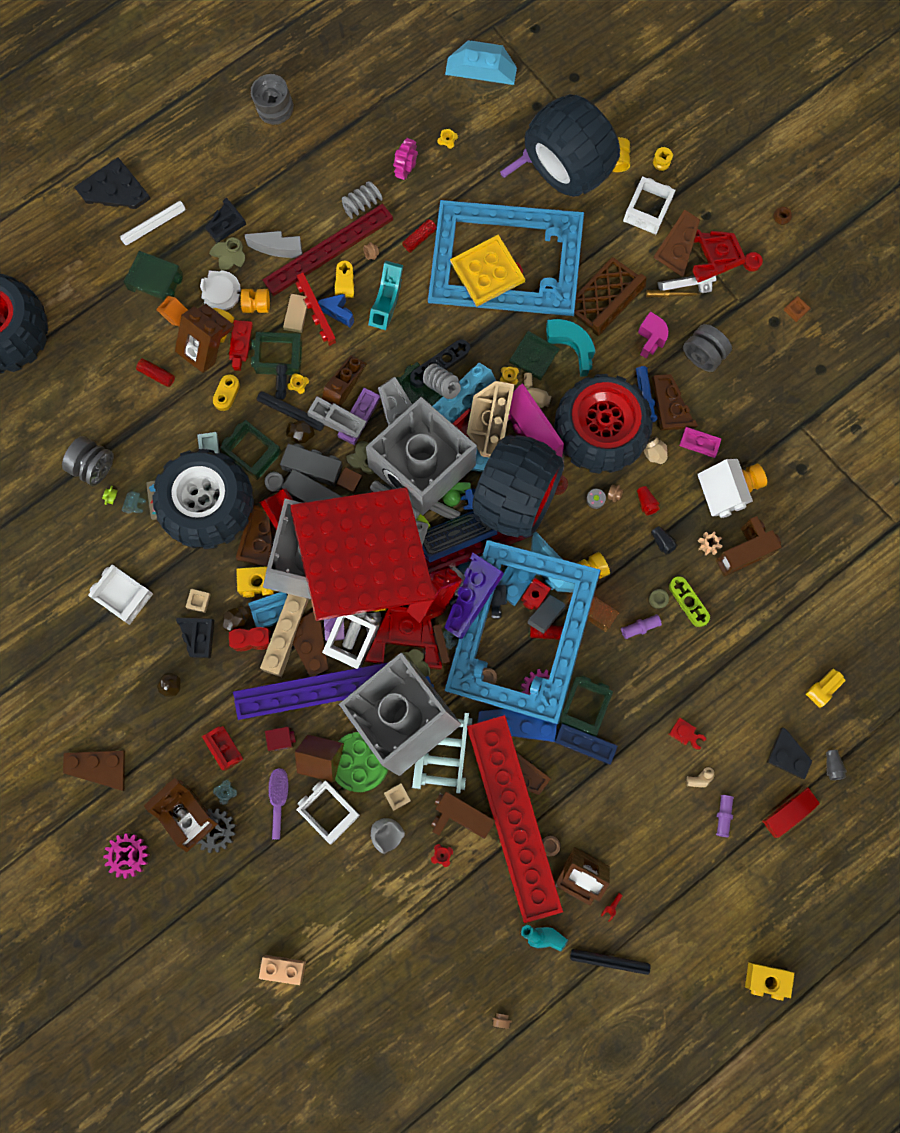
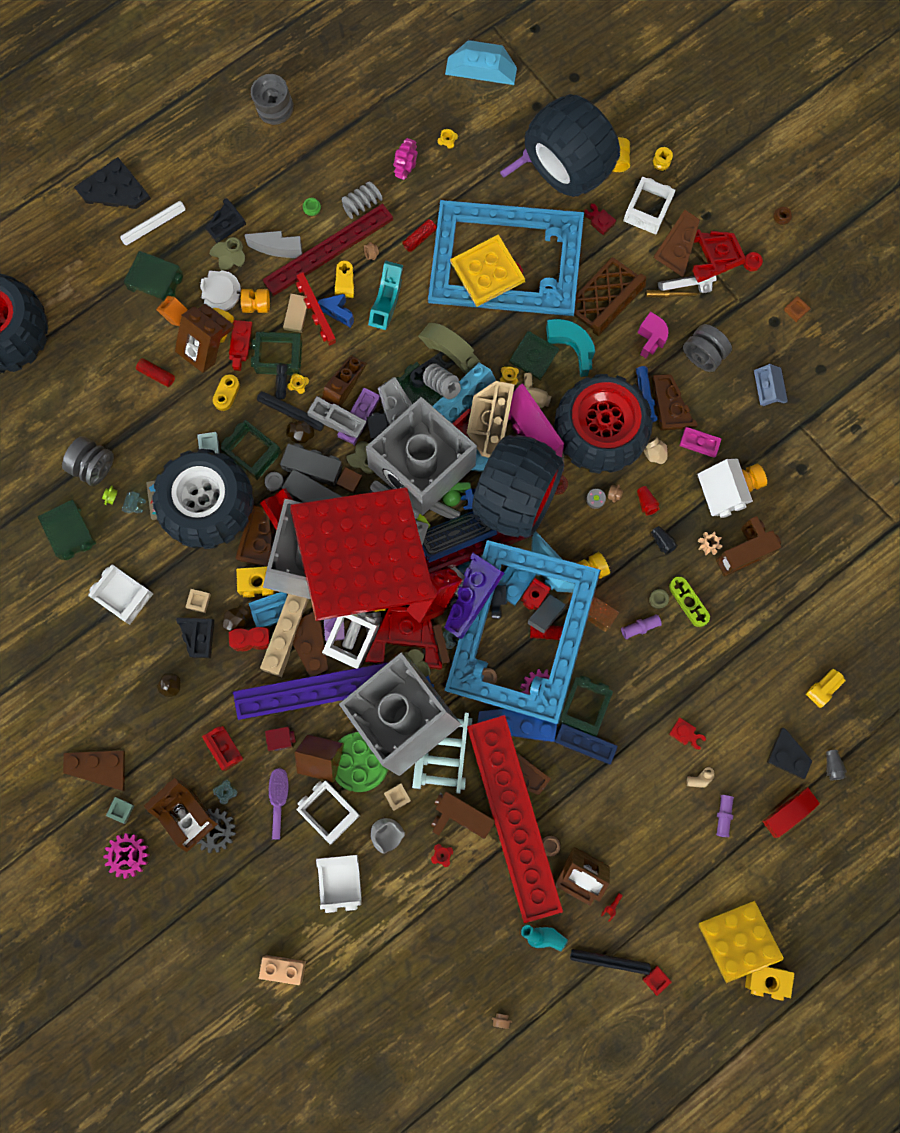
none -> clear green panel [38,499,96,560]
none -> sand green plate [106,797,135,824]
none -> bright green plate [303,198,321,216]
none -> white panel [316,855,362,913]
none -> black brick [367,413,388,441]
none -> olive arch [418,323,481,375]
none -> dark red plate [584,203,616,236]
none -> red tile [642,965,672,996]
none -> yellow plate [699,901,783,983]
none -> sand blue panel [754,364,788,406]

